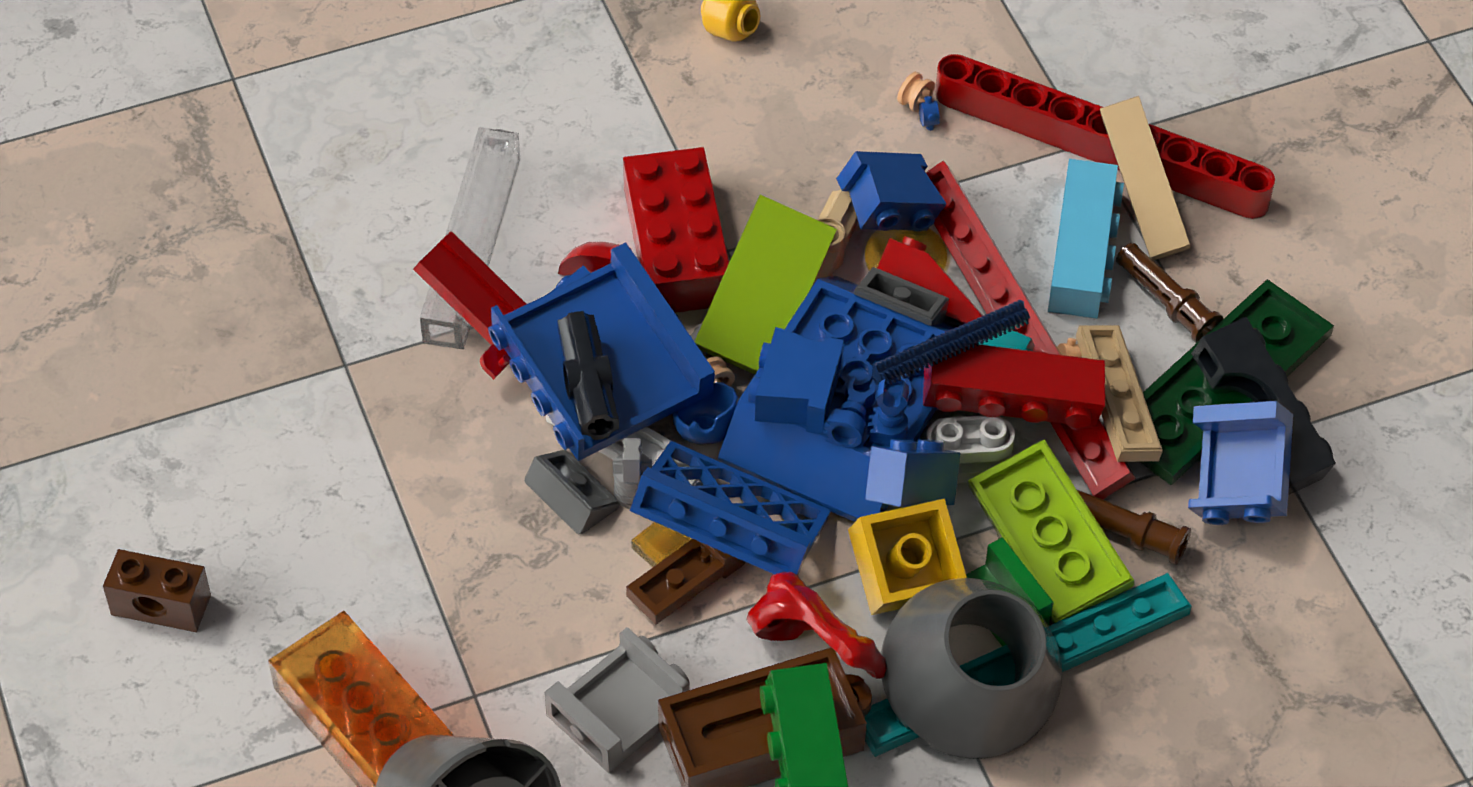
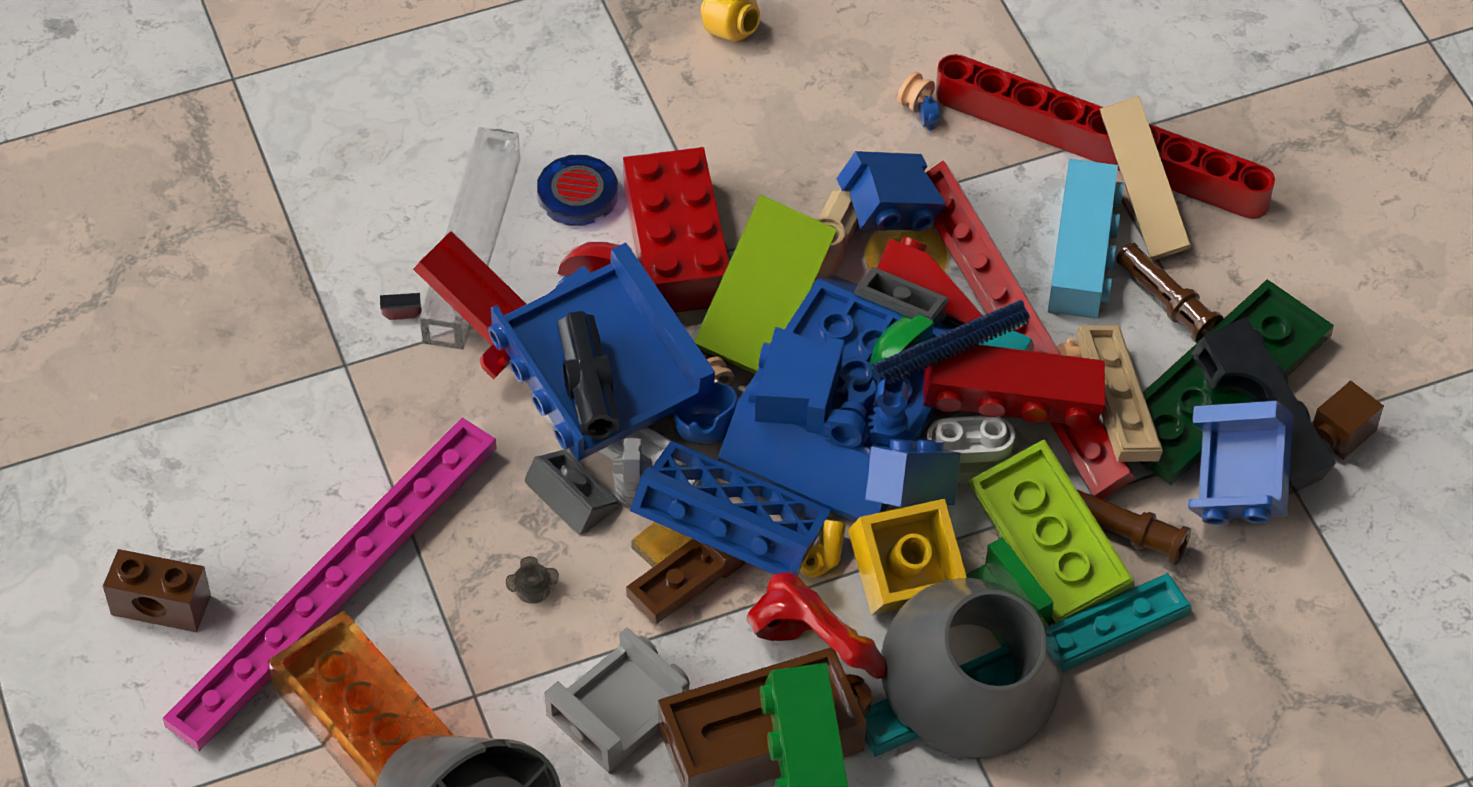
none -> dark pink plate [163,417,497,751]
none -> piece [380,293,422,320]
none -> clear smoke plate [505,556,559,604]
none -> tile [537,155,618,226]
none -> yellow arm [800,520,846,578]
none -> green brick [870,314,934,370]
none -> reddish brown brick [1313,380,1384,460]

